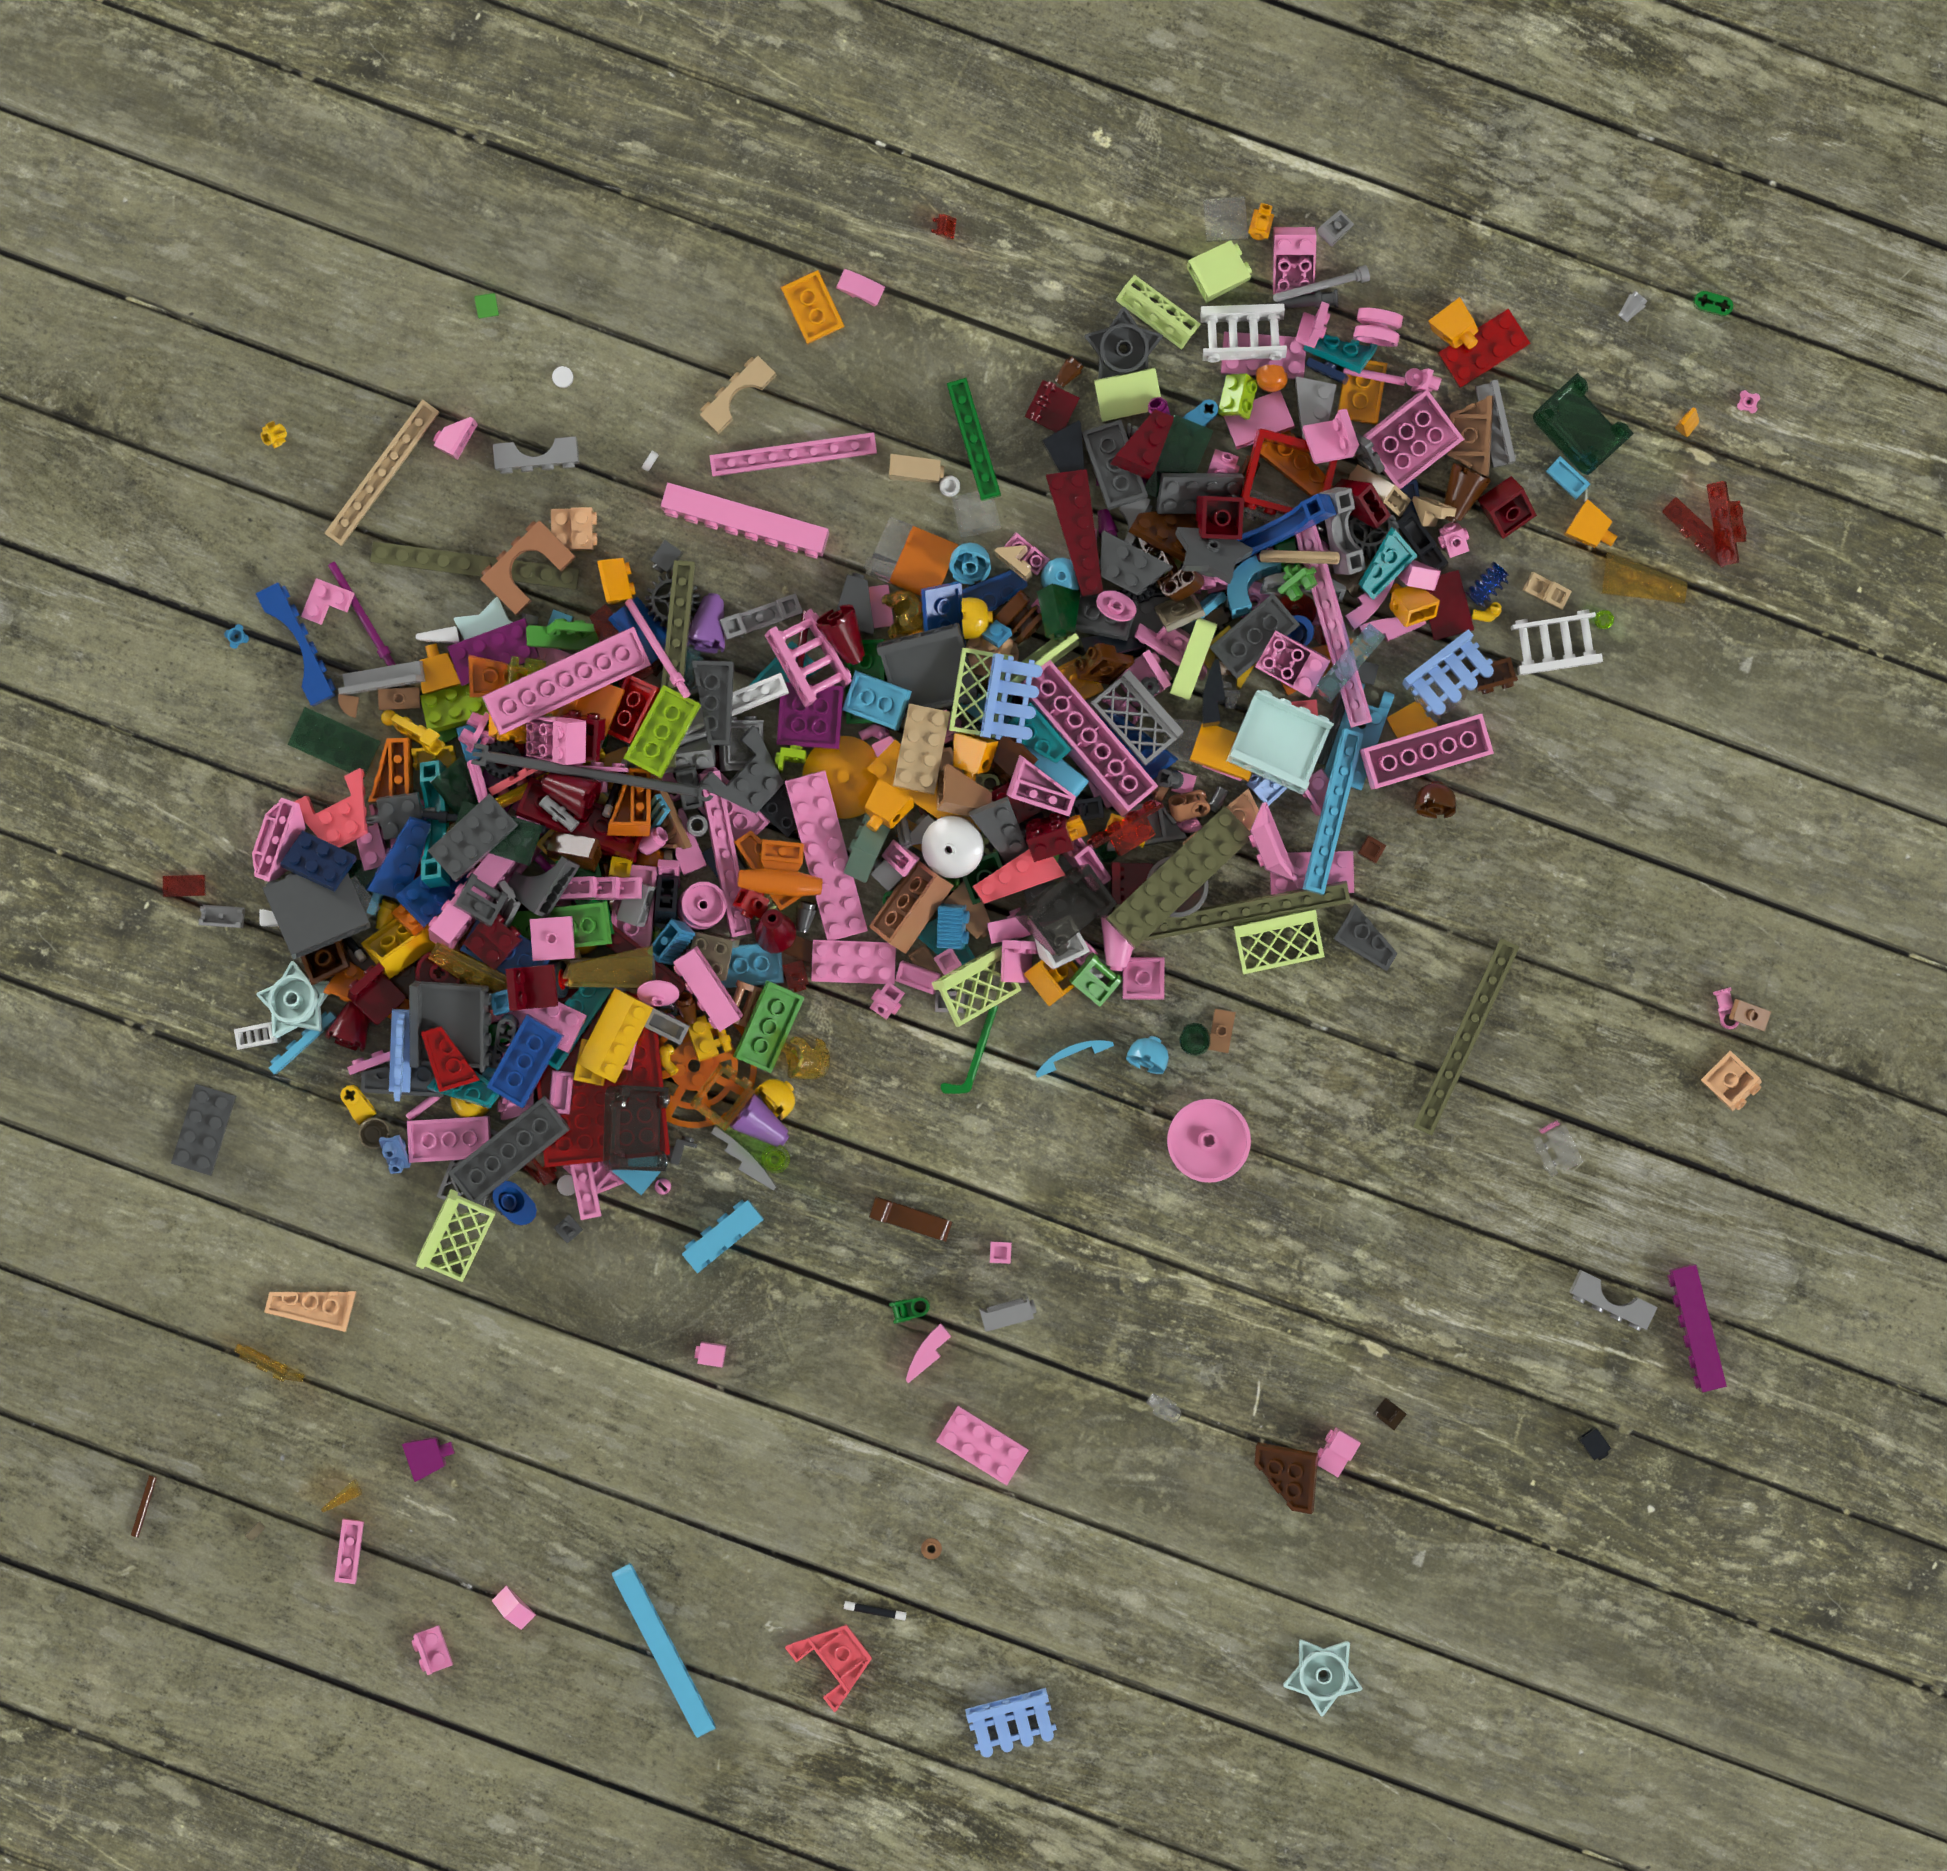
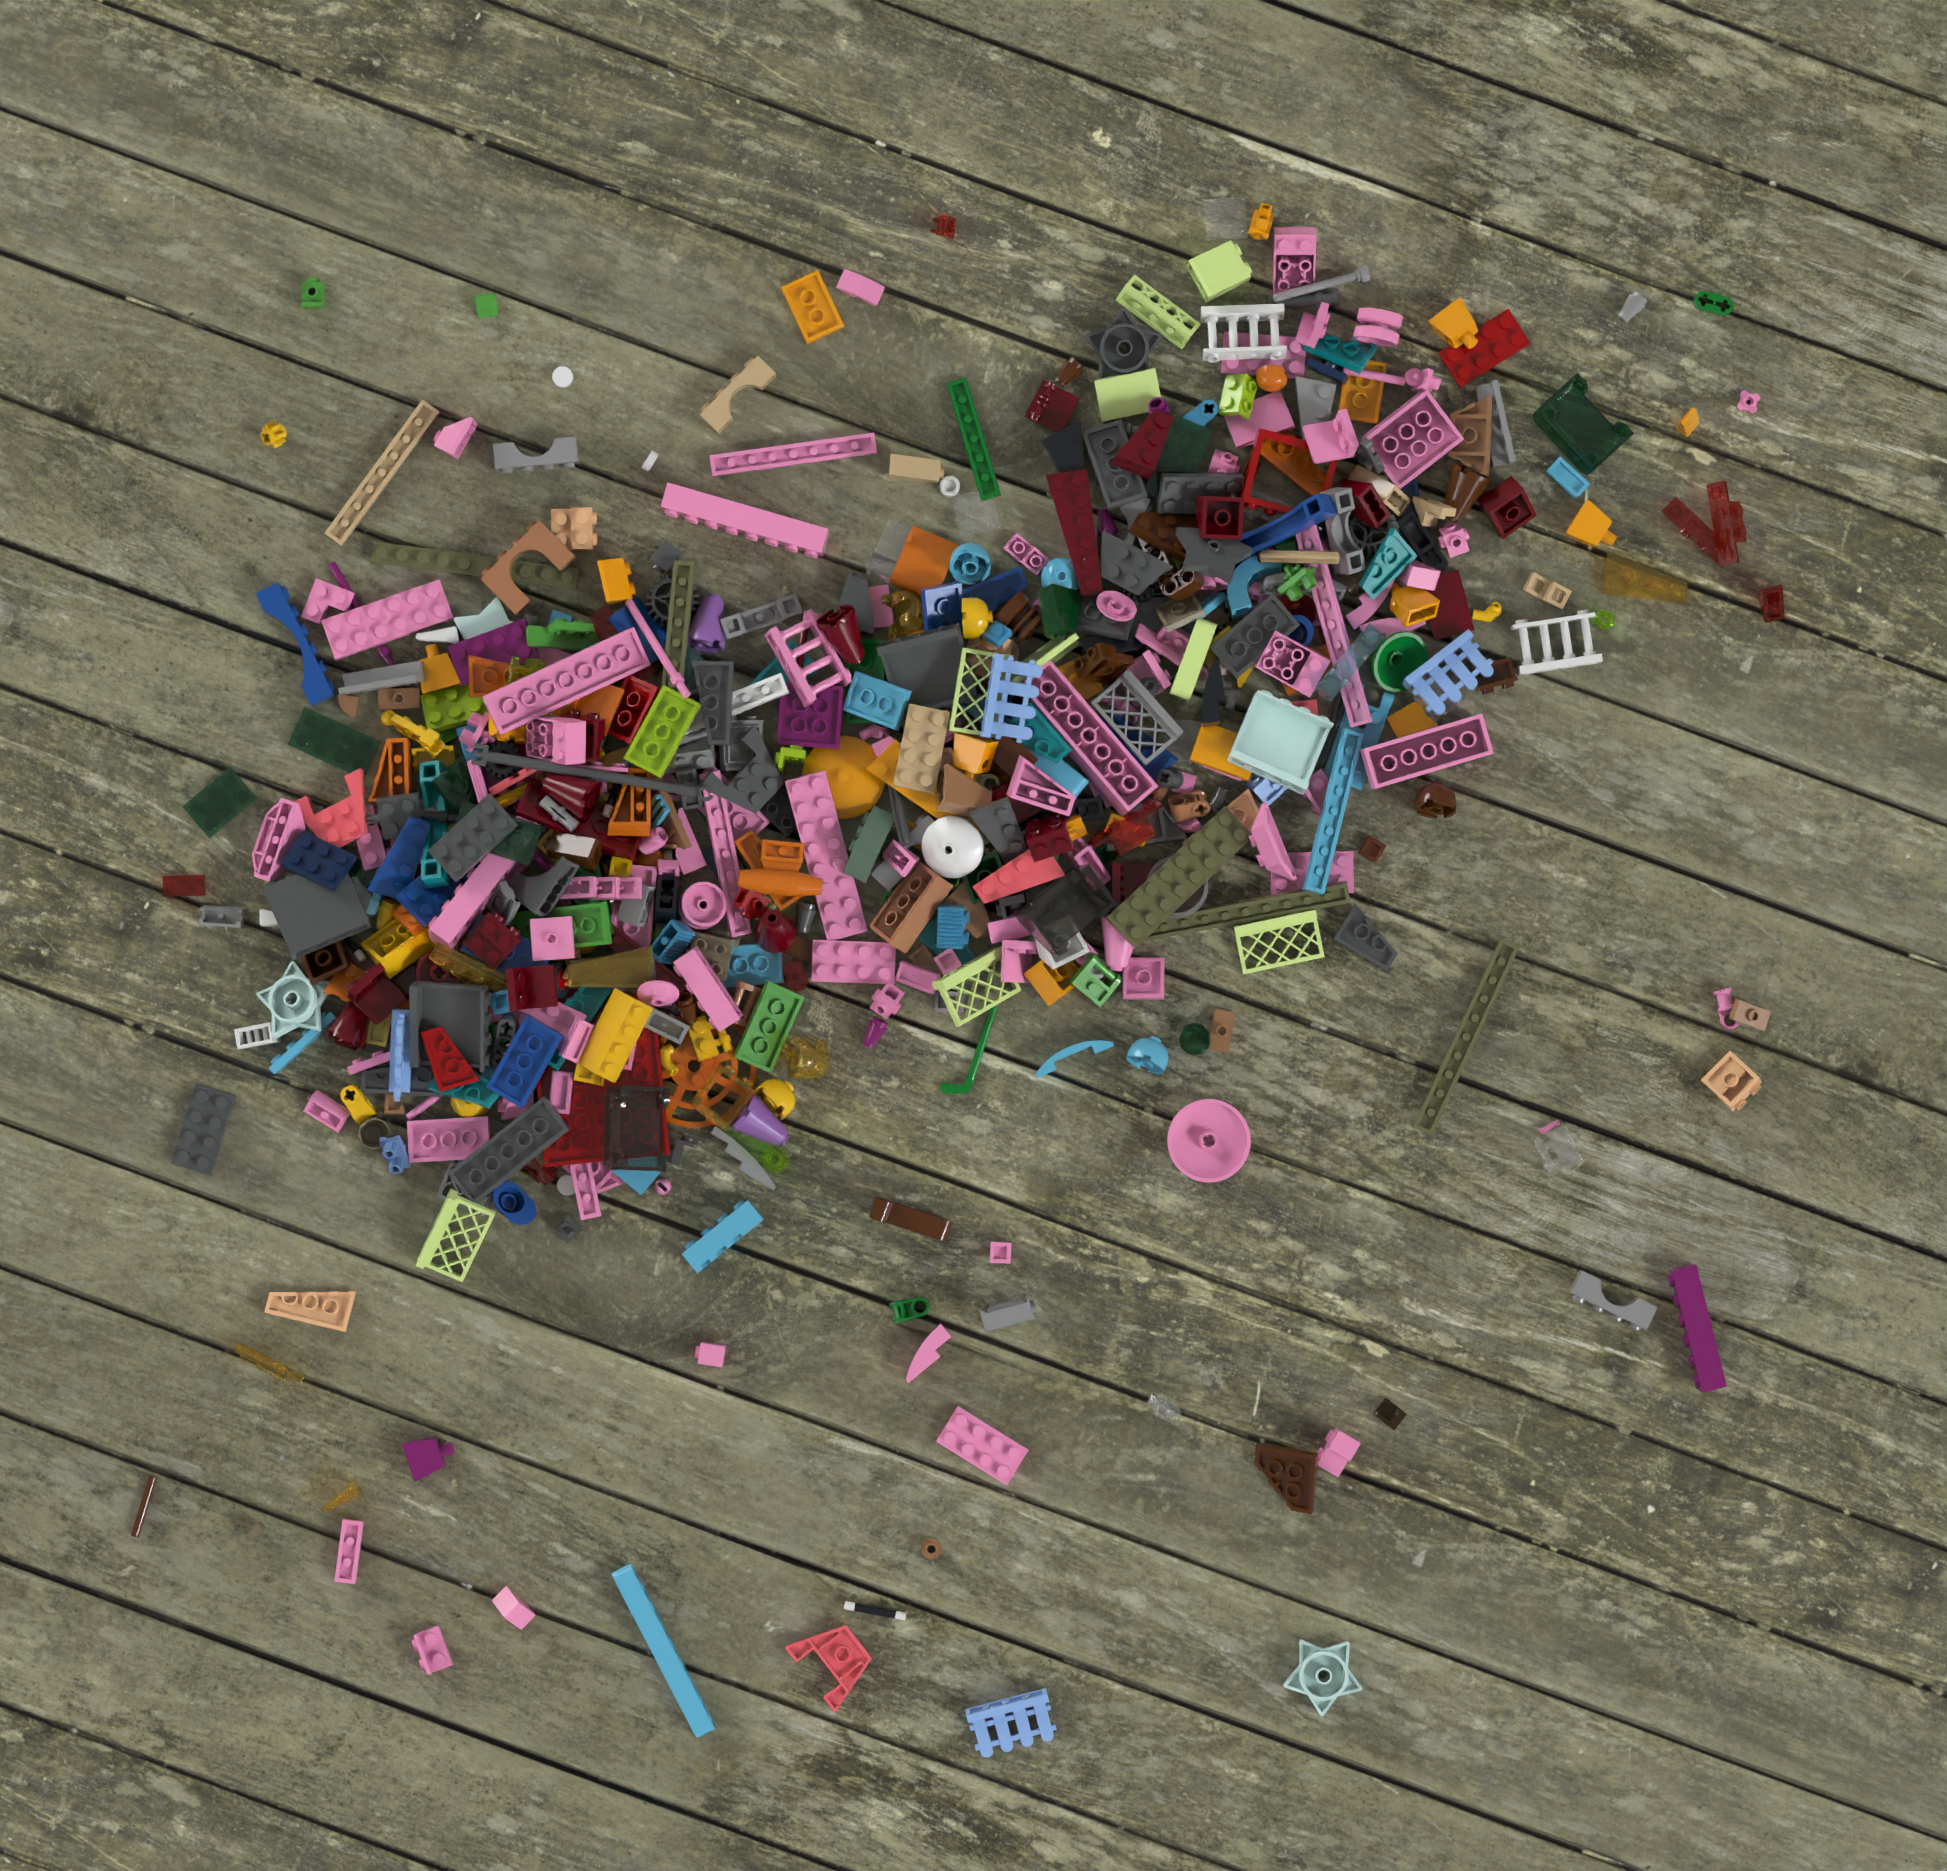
dark azure plate [224,624,249,649] -> none
dark grey plate [453,873,508,927] -> none
light grey brick [687,815,708,837] -> none
light orange torso [865,779,914,832] -> none
tan slope [994,545,1032,582] -> none
light grey slope [1317,210,1354,247] -> none
clear blue piece [1465,561,1509,608] -> none
black brick [1577,1427,1611,1461] -> none
none -> clear green plate [182,766,258,839]
none -> bright green brick [301,277,325,309]
none -> bright pink slope [303,1090,350,1133]
none -> bright pink plate [321,579,454,660]
none -> light yellow plate [366,1017,391,1047]
none -> medium nougat tile [384,1094,406,1114]
none -> bright pink tile [558,1017,595,1064]
none -> magenta cone [862,1016,888,1049]
none -> dark grey bracket [995,894,1025,919]
none -> green dish [1372,631,1428,692]
none -> clear red slope [1757,584,1785,623]

